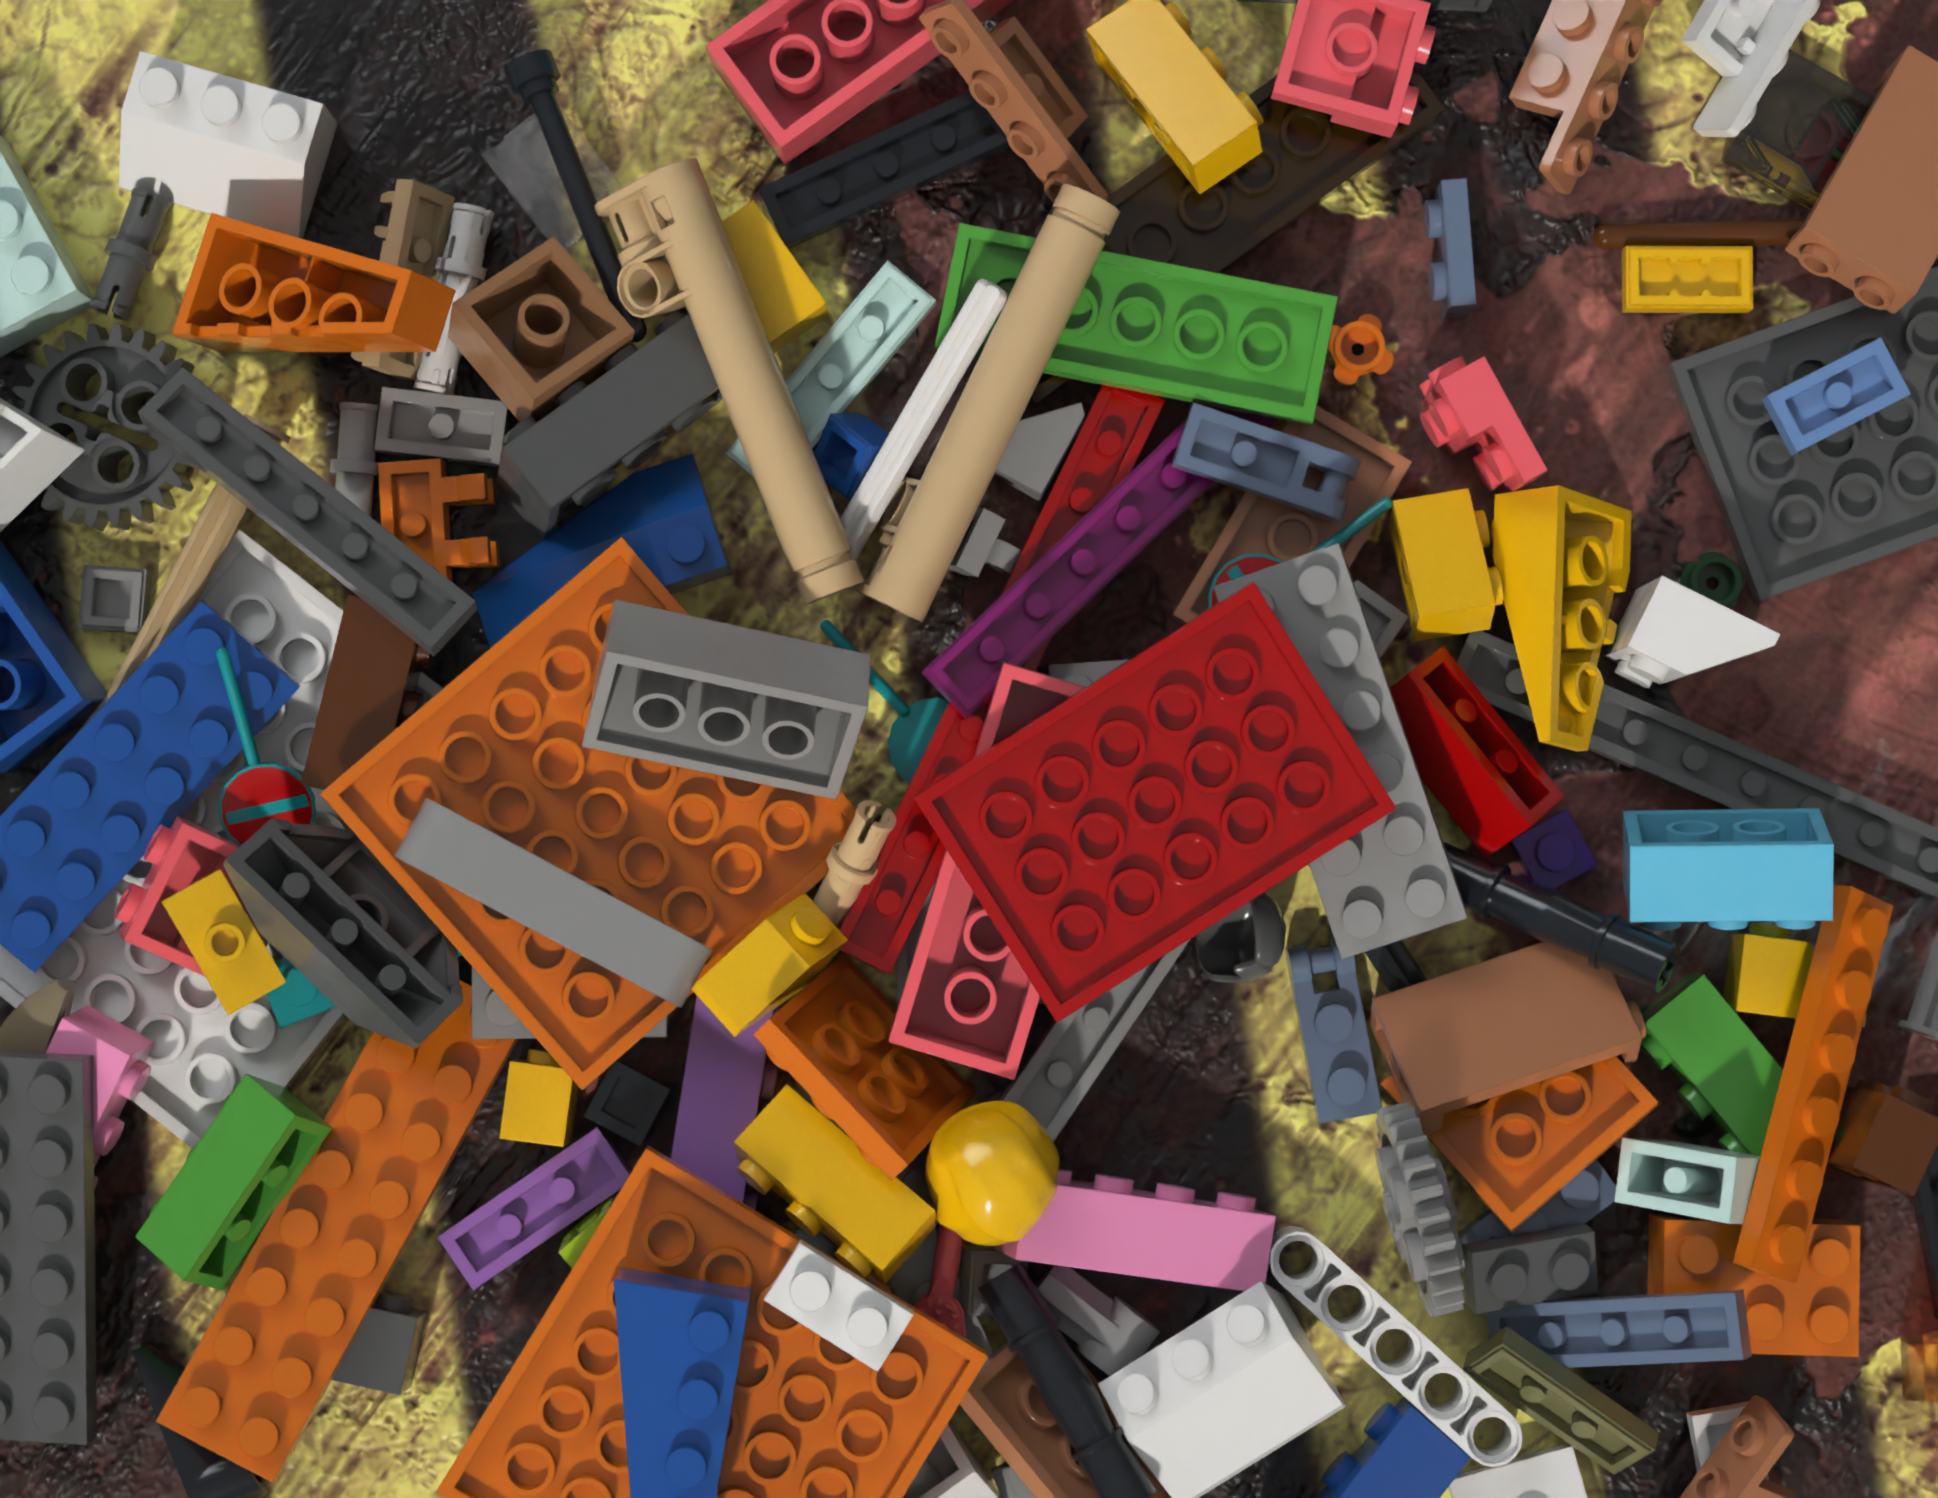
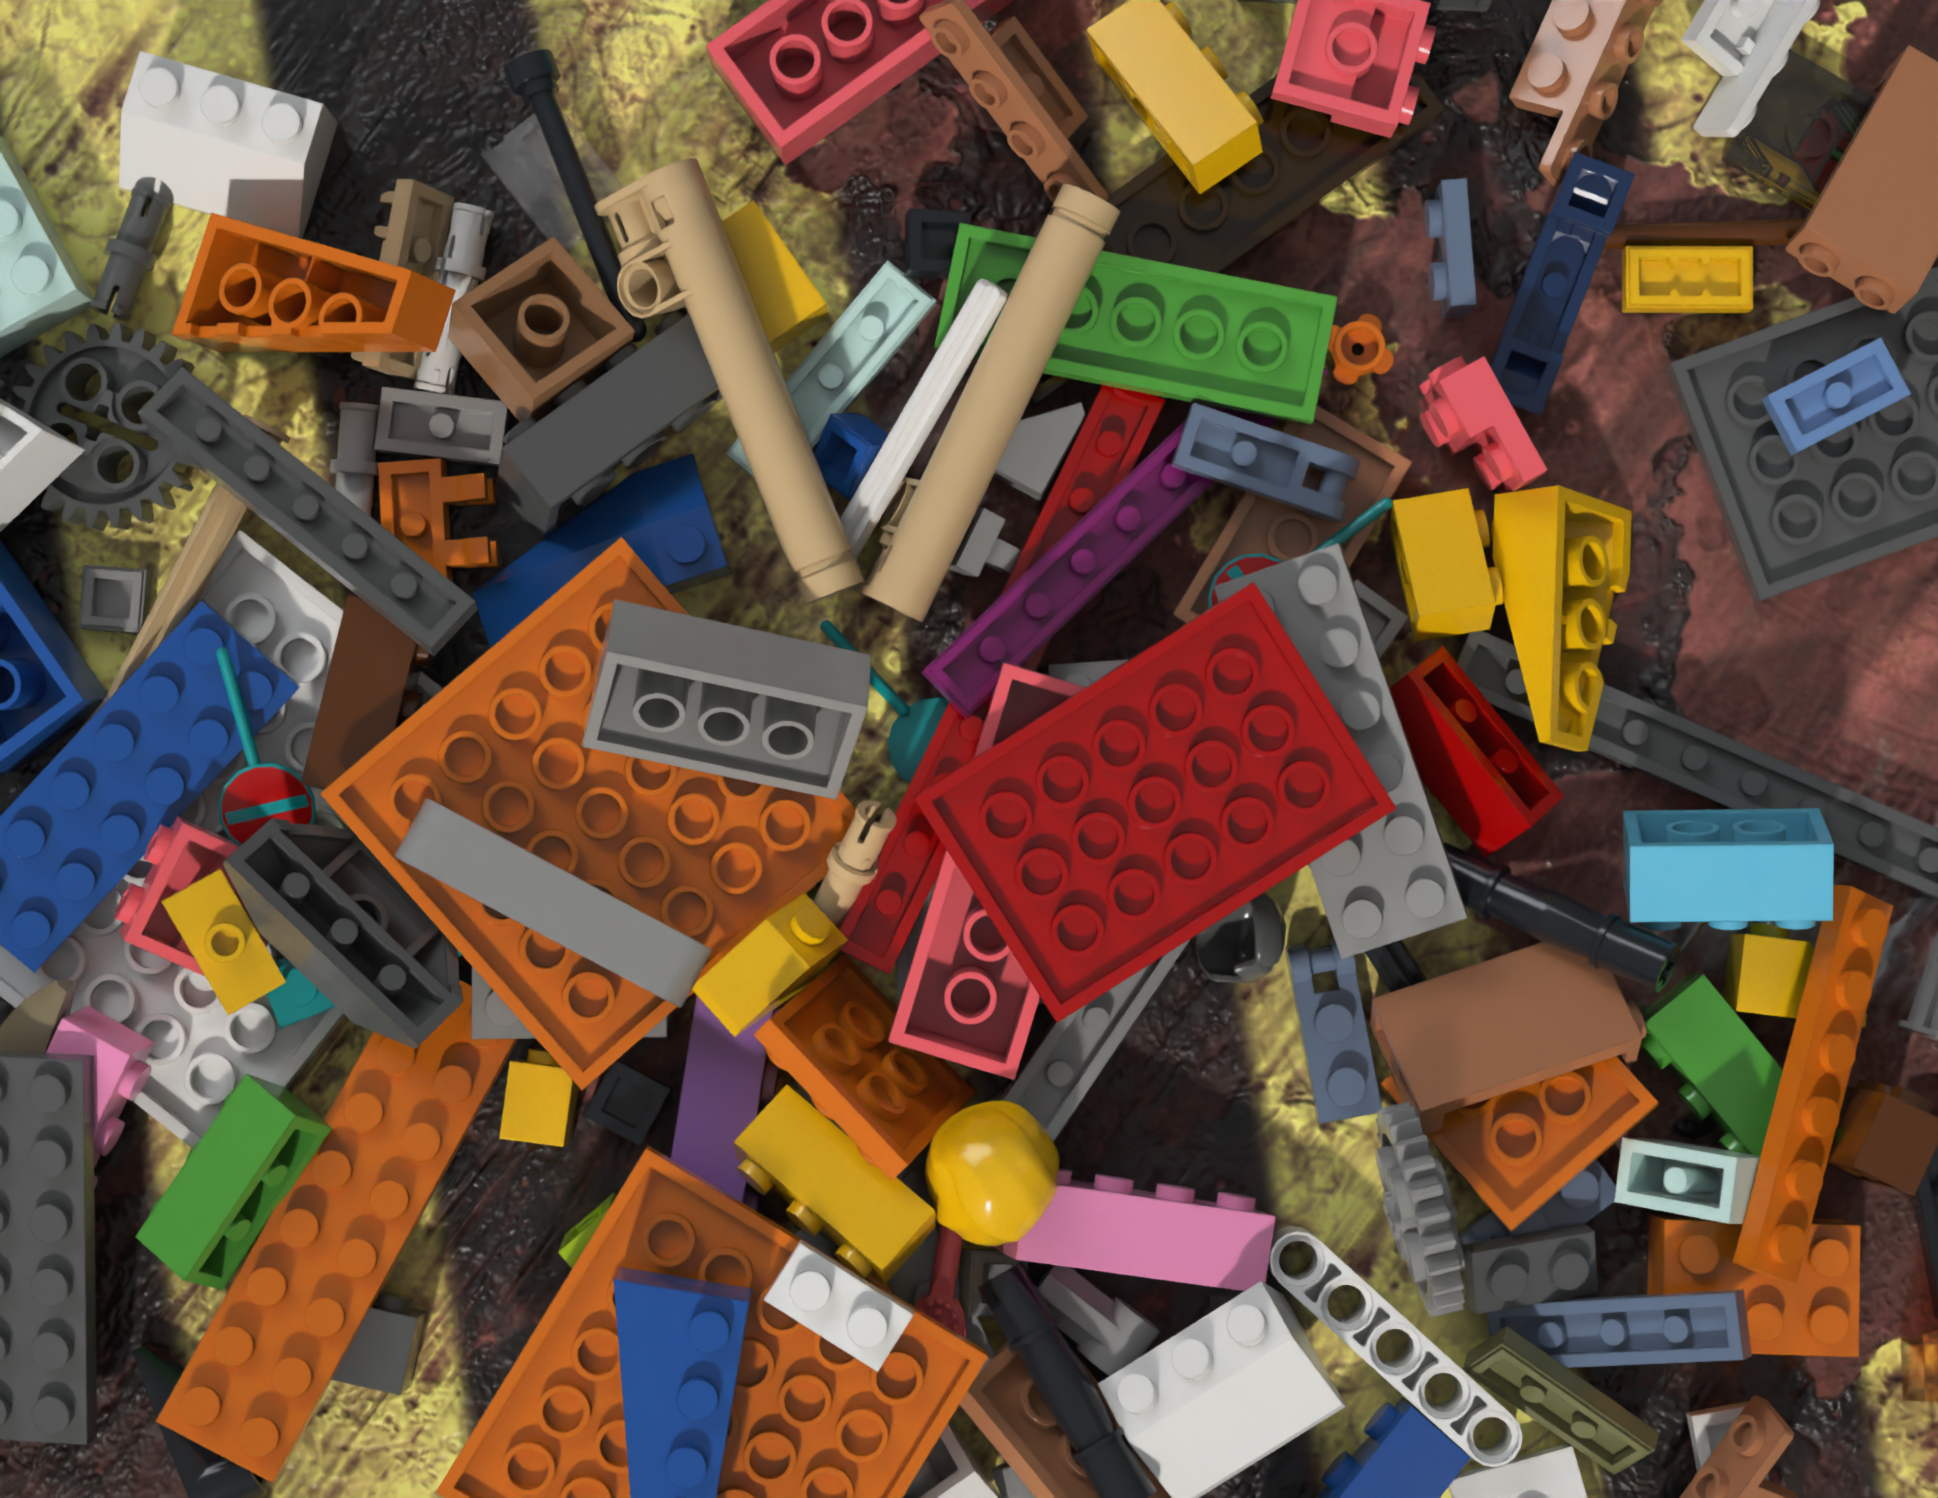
medium lavender plate [437,1126,631,1290] -> none
black plate [758,90,1010,250] -> none
dark purple plate [1508,809,1598,890] -> none
white slope [1603,576,1780,688] -> none
dark green plate [1680,552,1744,609] -> none
none -> black plate [905,208,972,279]
none -> dark blue slope [1490,152,1635,416]

